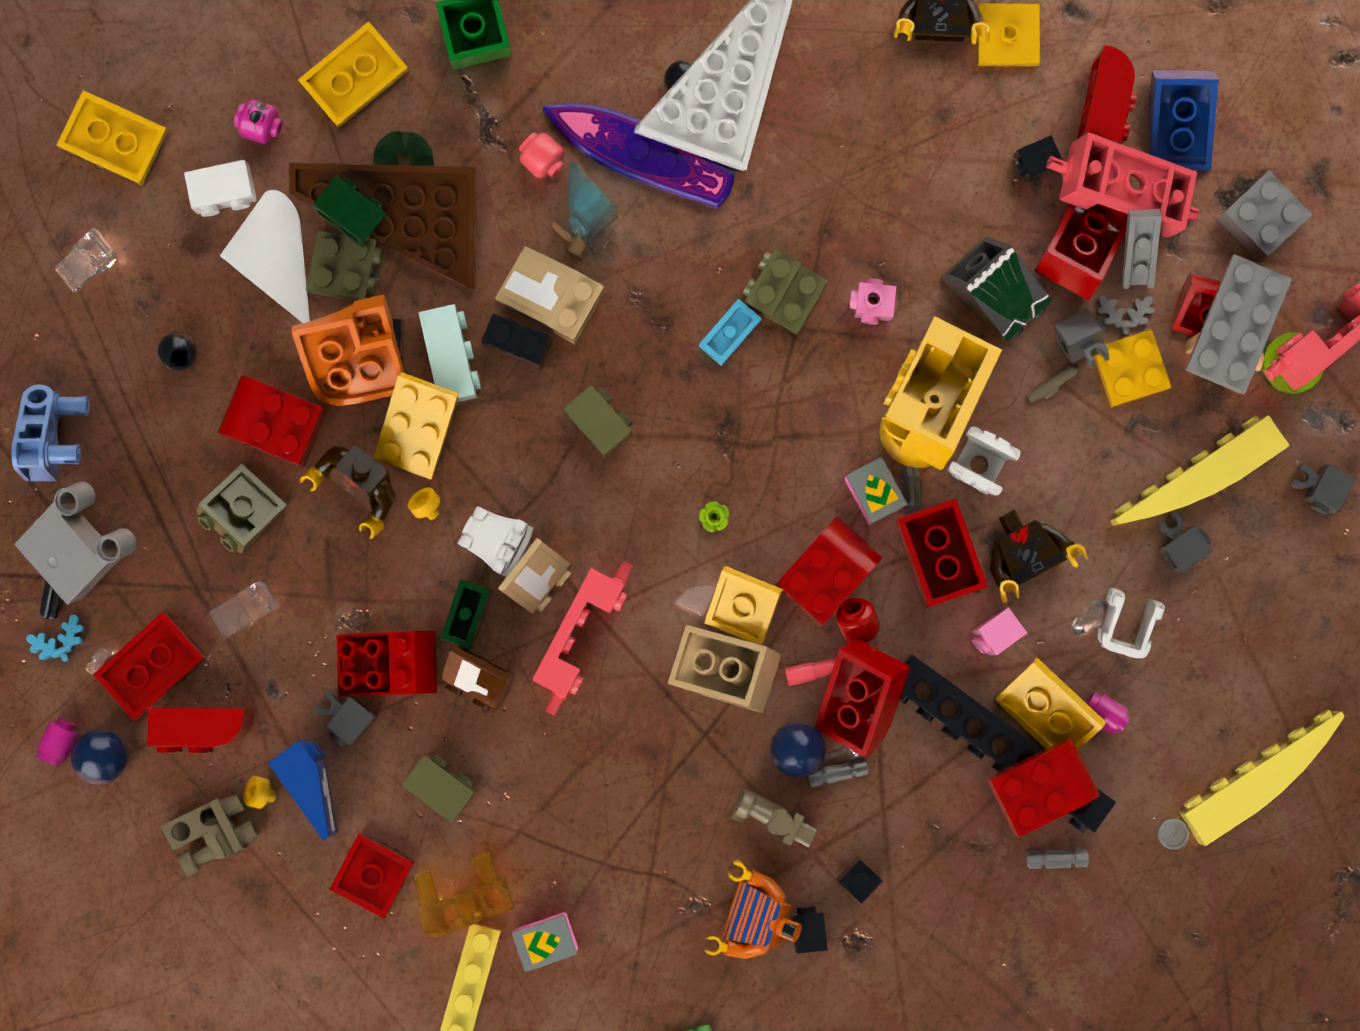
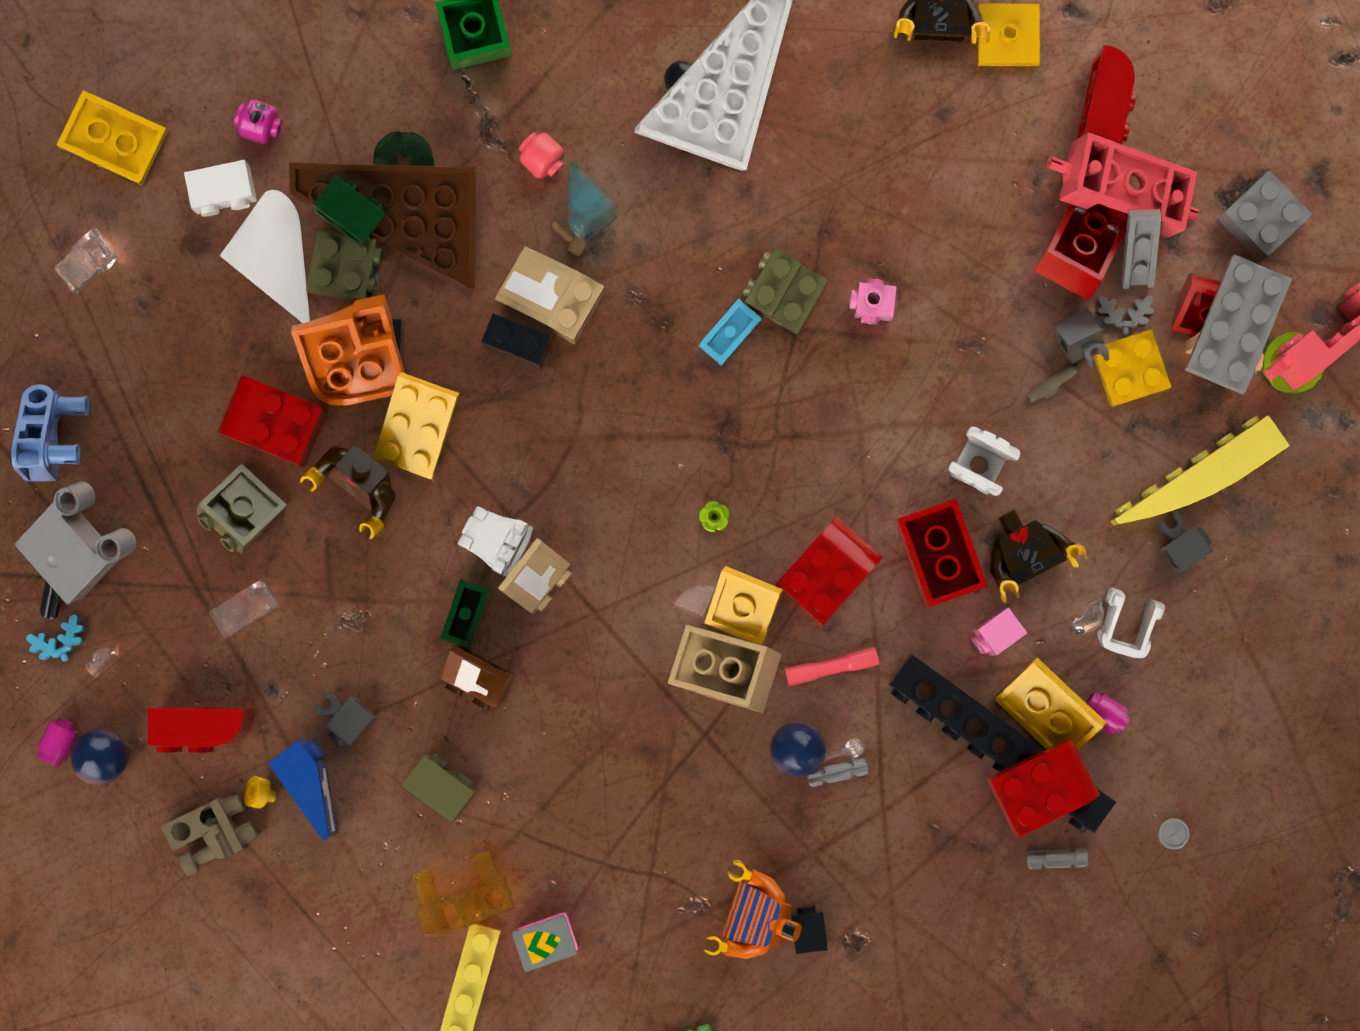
red plate [93,612,206,721] -> none
black piece [158,332,197,371] -> none
yellow plate [298,21,409,129] -> none
red plate [329,833,415,919] -> none
red slope [336,631,437,697] -> none
yellow tile [407,487,440,520] -> none
light aqua brick [418,304,481,402] -> none
coral brick [532,560,634,717] -> none
dark purple piece [543,103,735,208] -> none
olive brick [563,385,633,458] -> none
dark tan hips [730,788,817,847] -> none
red brick [814,639,910,758] -> none
red head [836,598,880,643] -> none
black brick [836,857,883,904] -> none
piece [844,457,908,526] -> none
yellow brick [879,316,1002,471] -> none
light grey axle [902,465,923,516] -> none
slope [941,237,1053,342] -> none
black brick [1012,135,1062,183] -> none
blue slope [1149,70,1219,170] -> none
light yellow slope [1179,709,1345,846] -> none
dark grey brick [1290,464,1356,515] -> none

